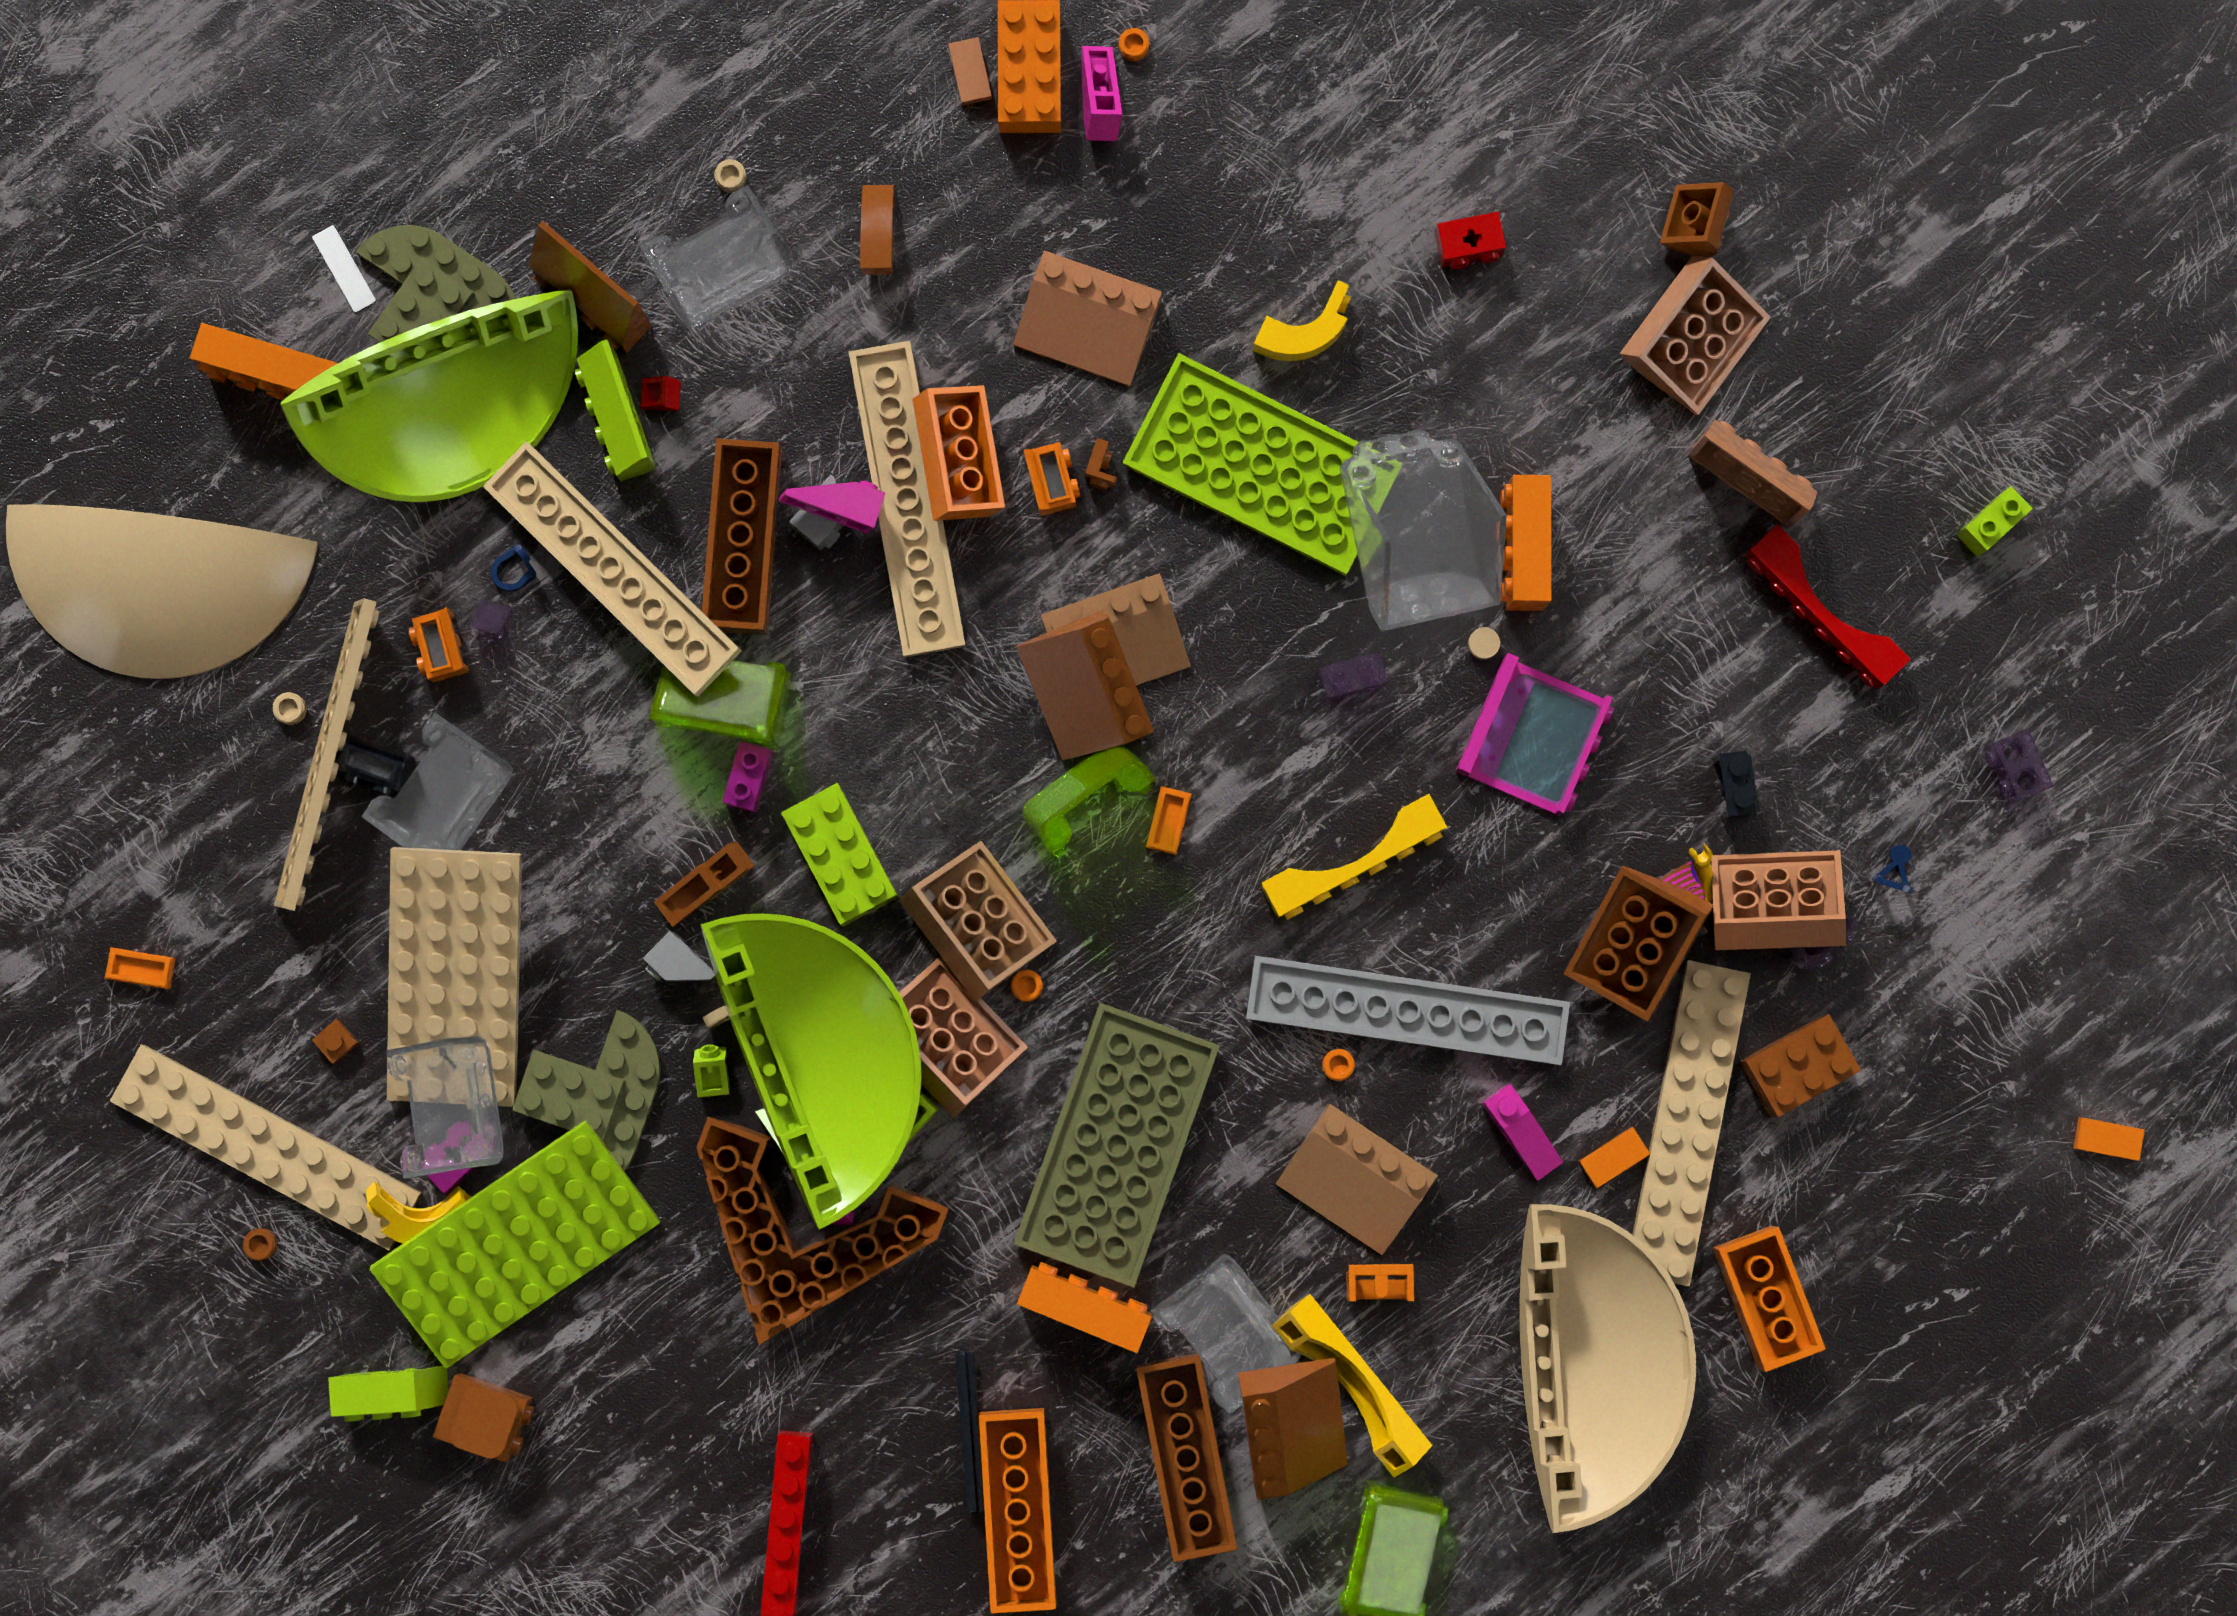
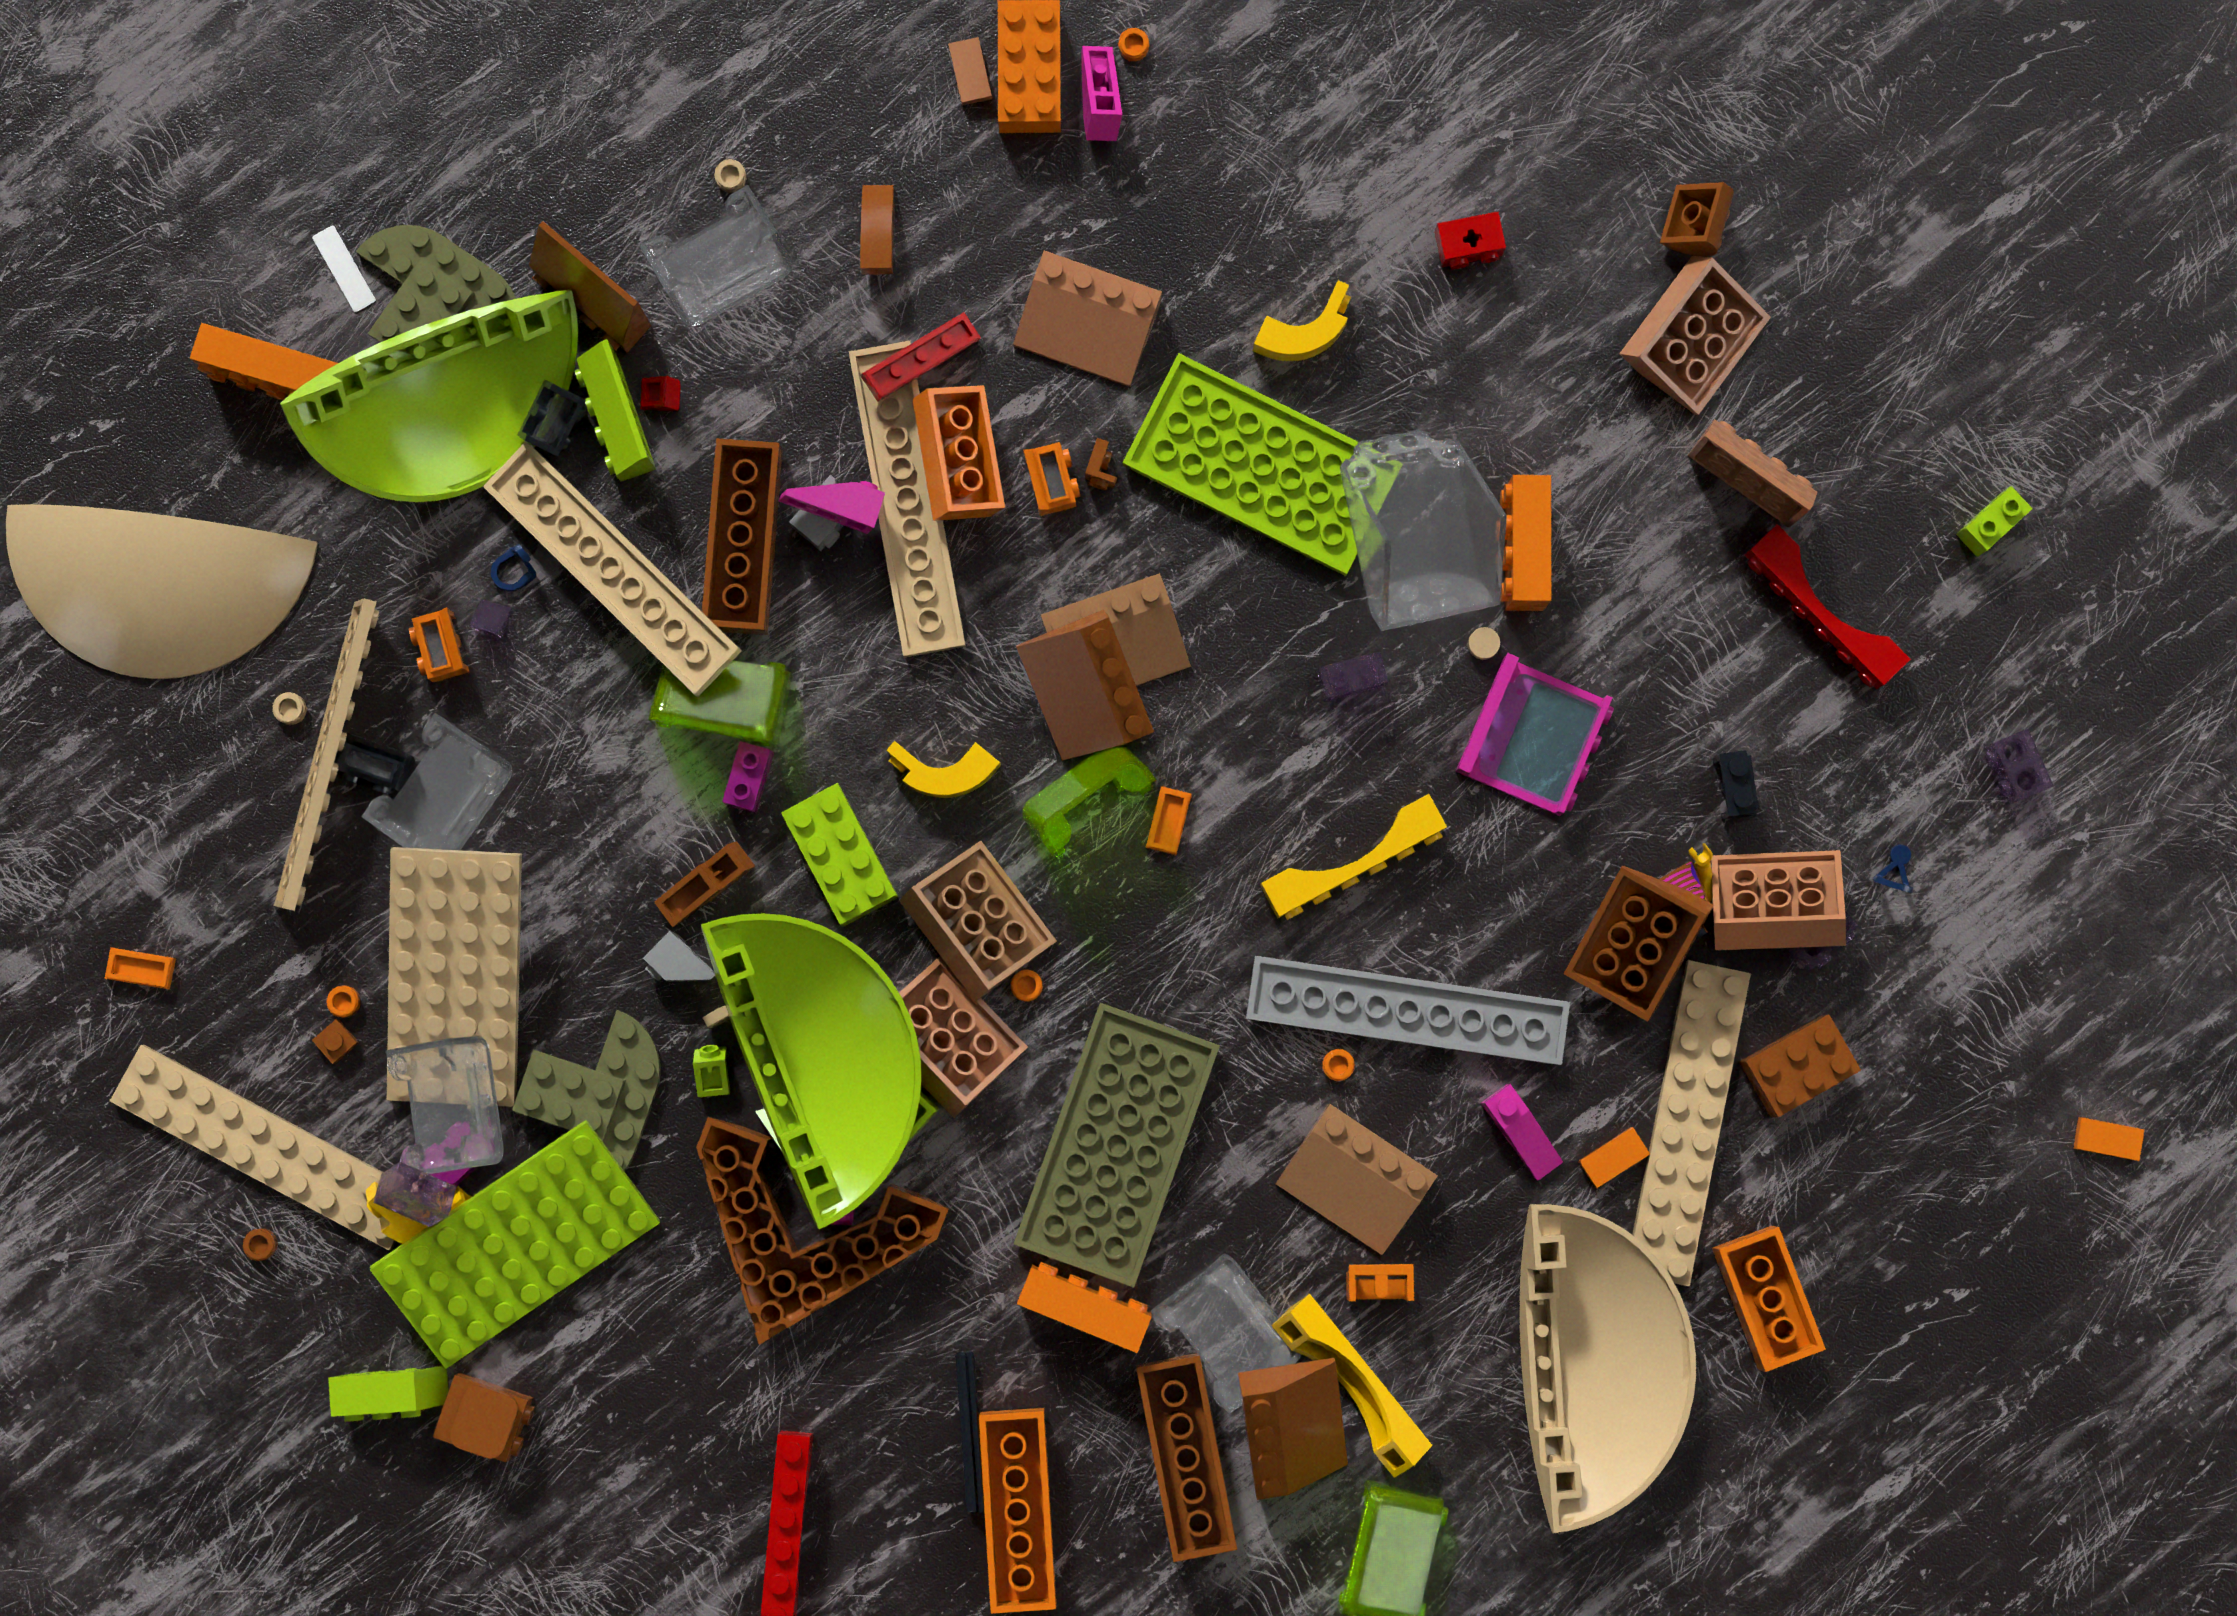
none -> orange tile [326,986,361,1018]
none -> brick [373,1162,456,1227]
none -> black window [517,379,586,456]
none -> red tile [861,312,981,402]
none -> yellow arch [886,741,1001,798]

